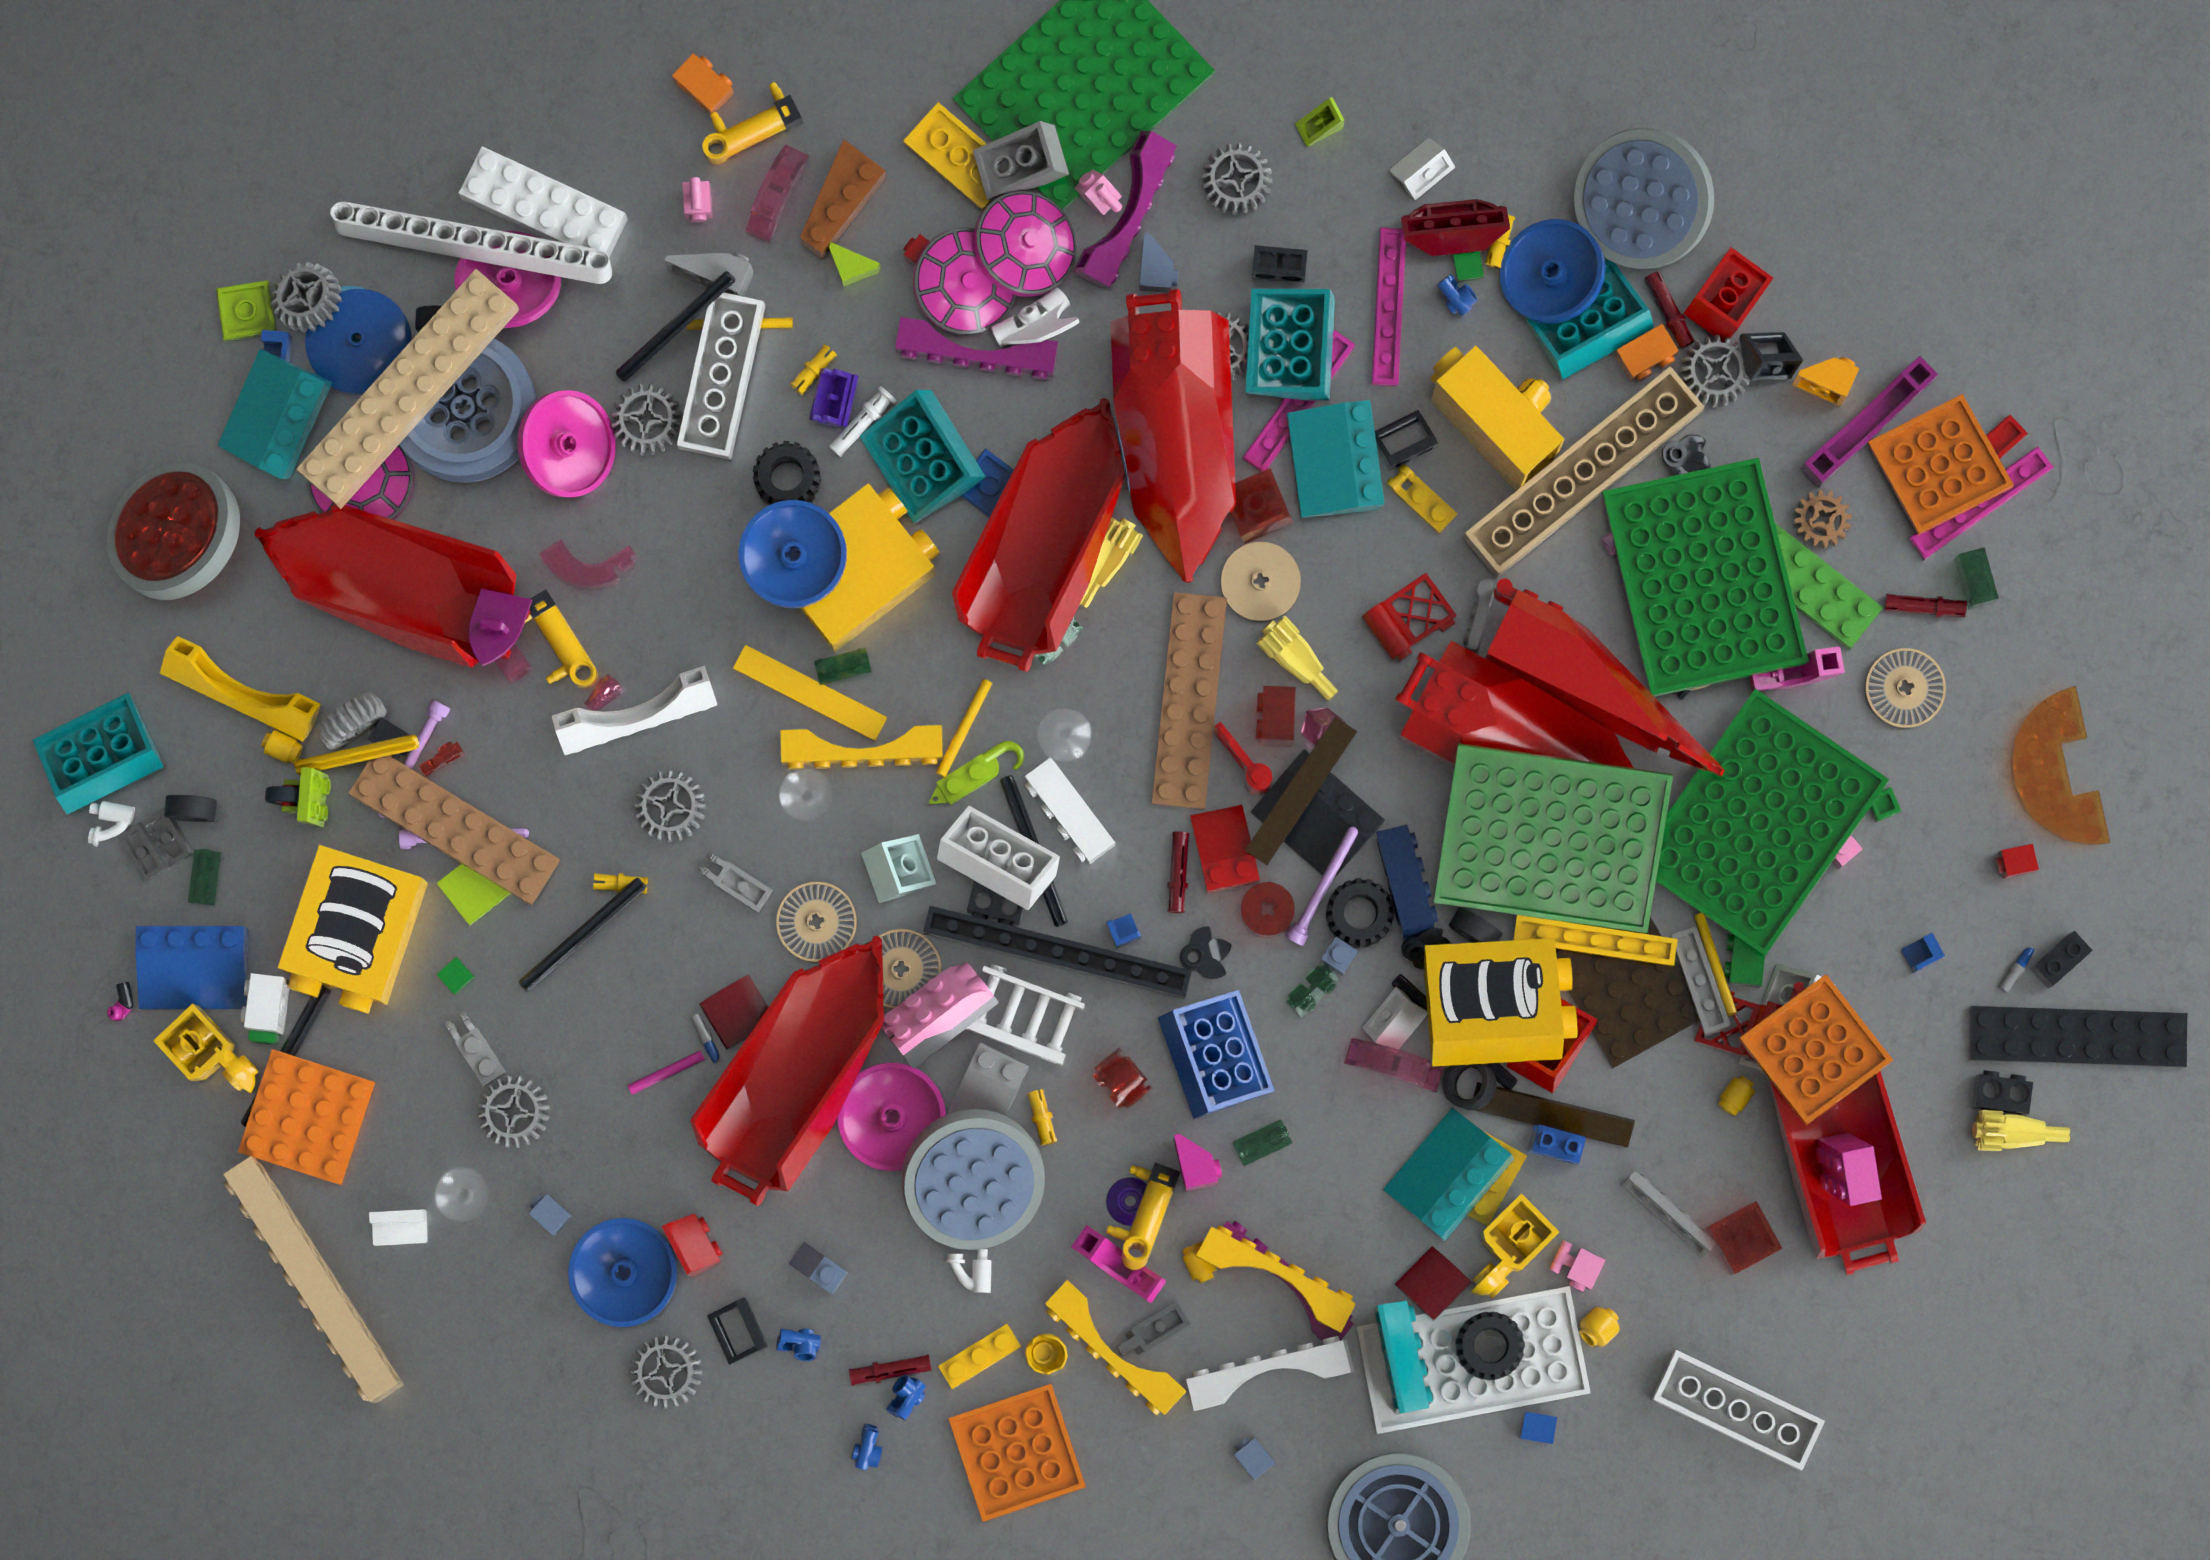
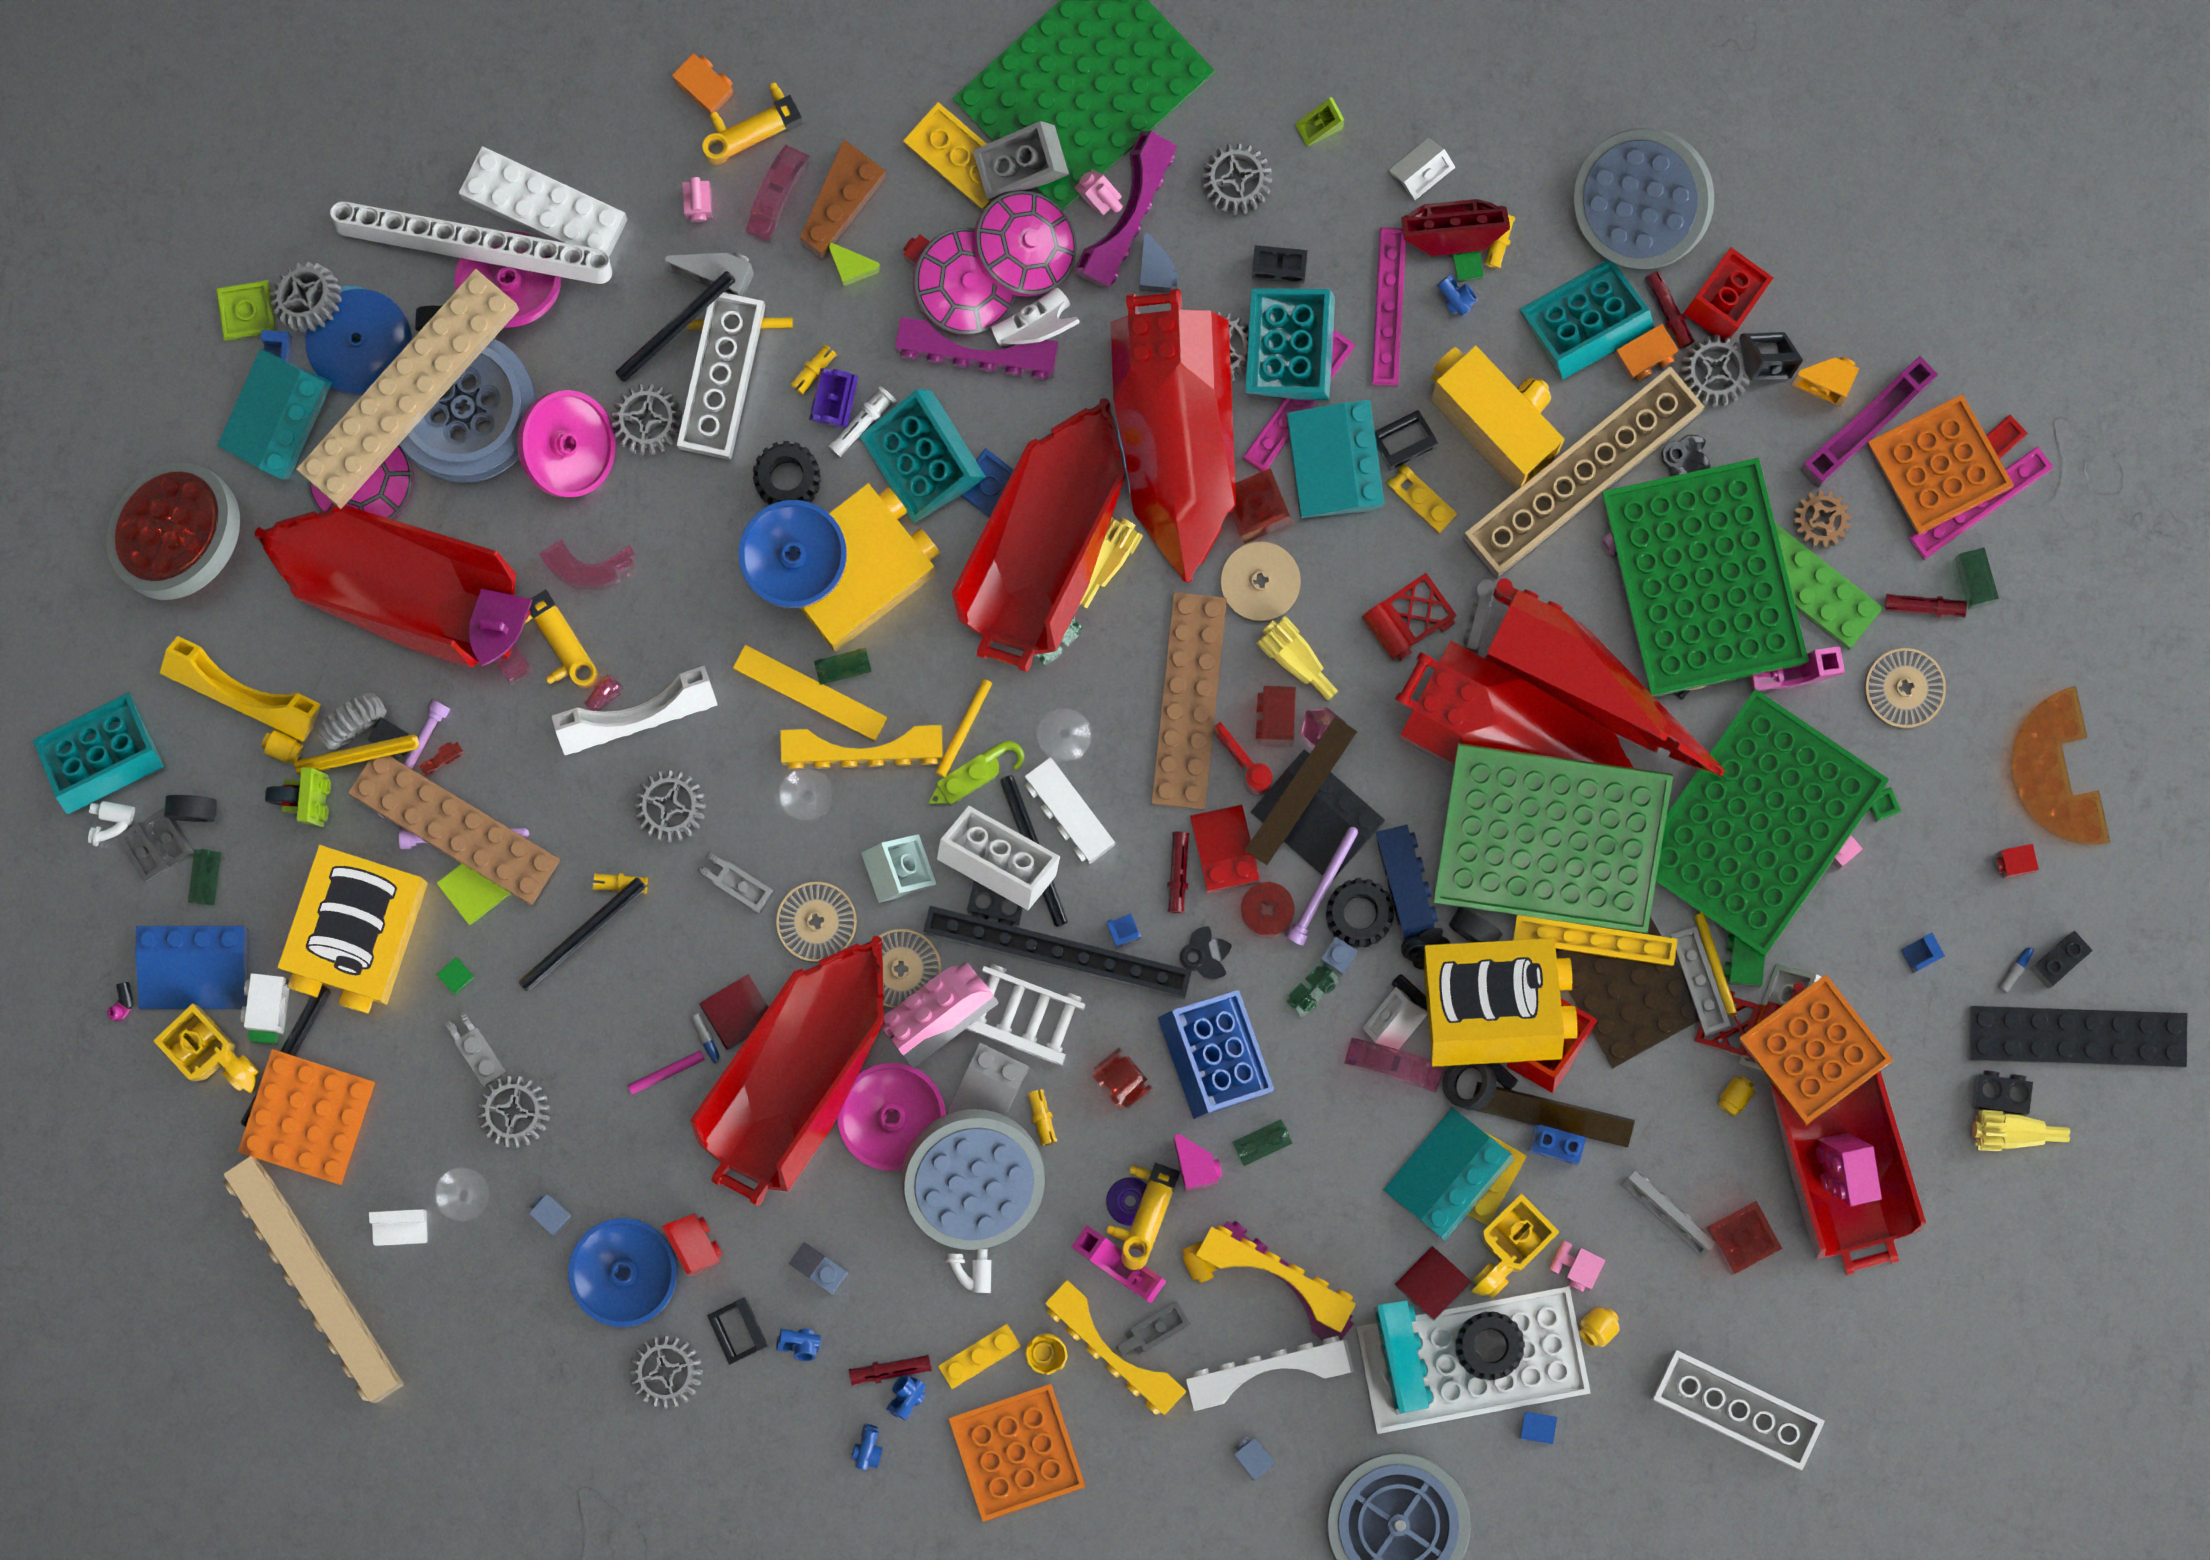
blue dish [1500,219,1605,324] -> none

